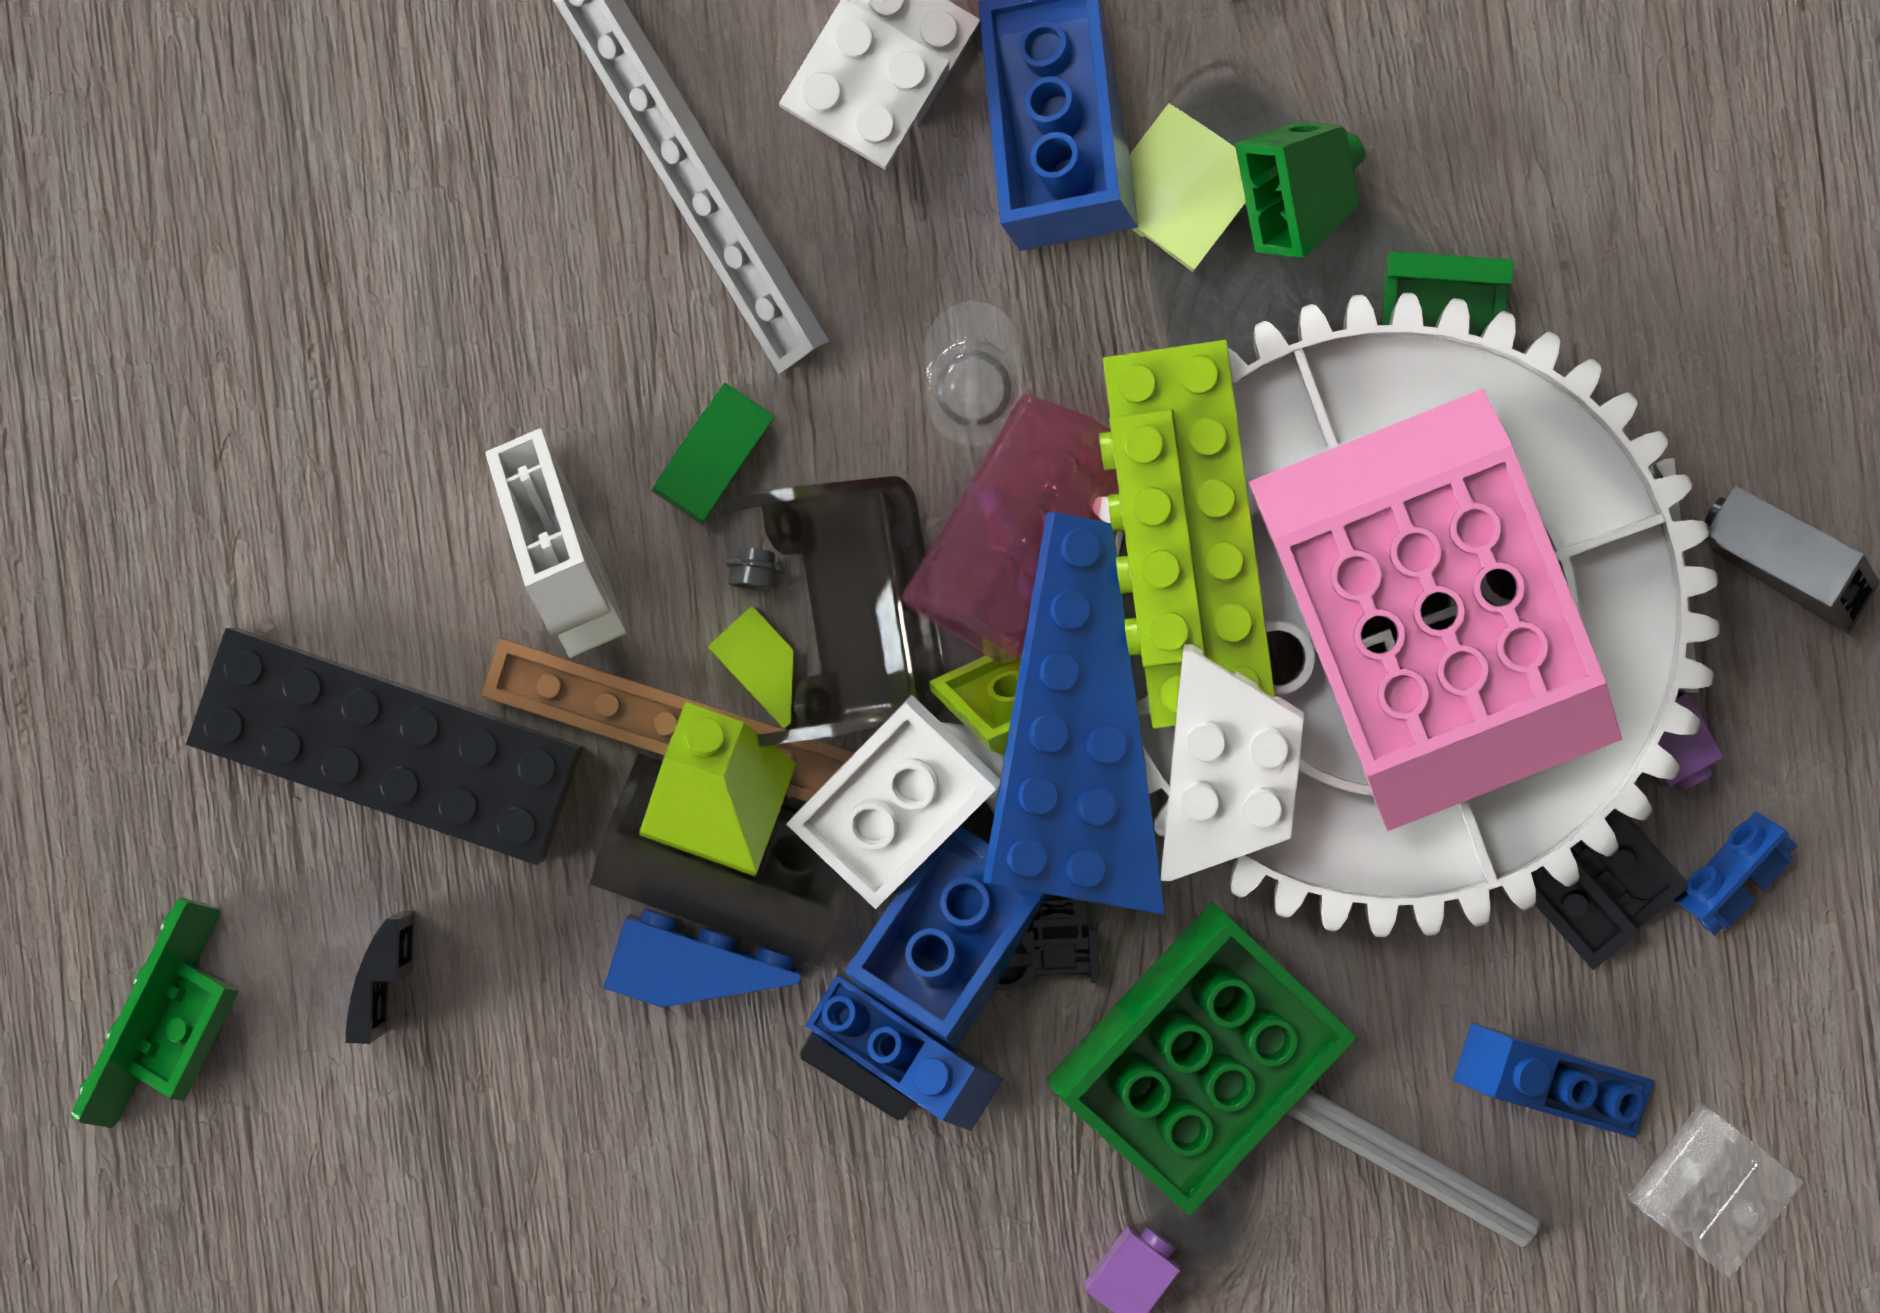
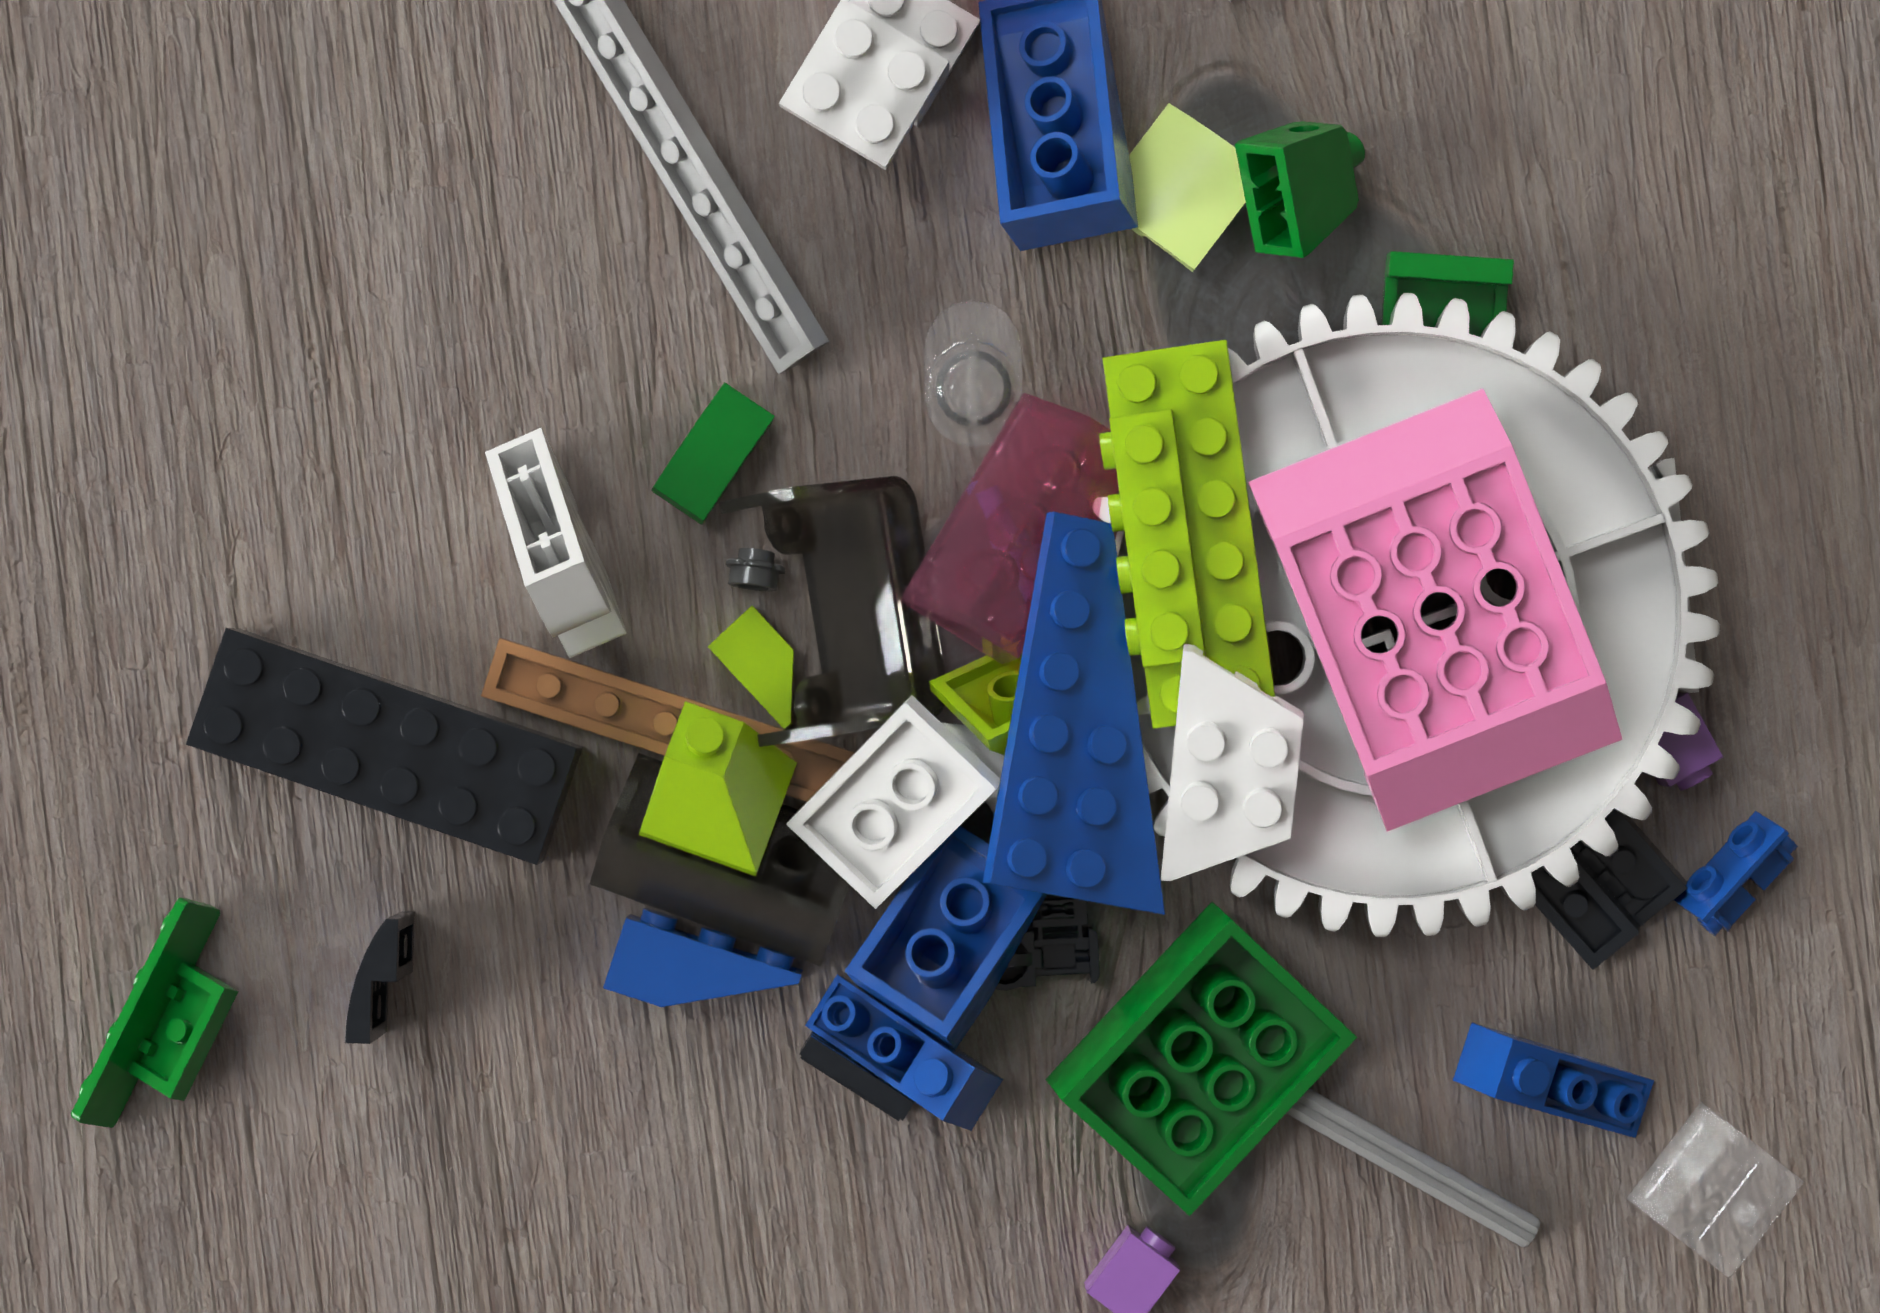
slope [1704,485,1880,634] -> none

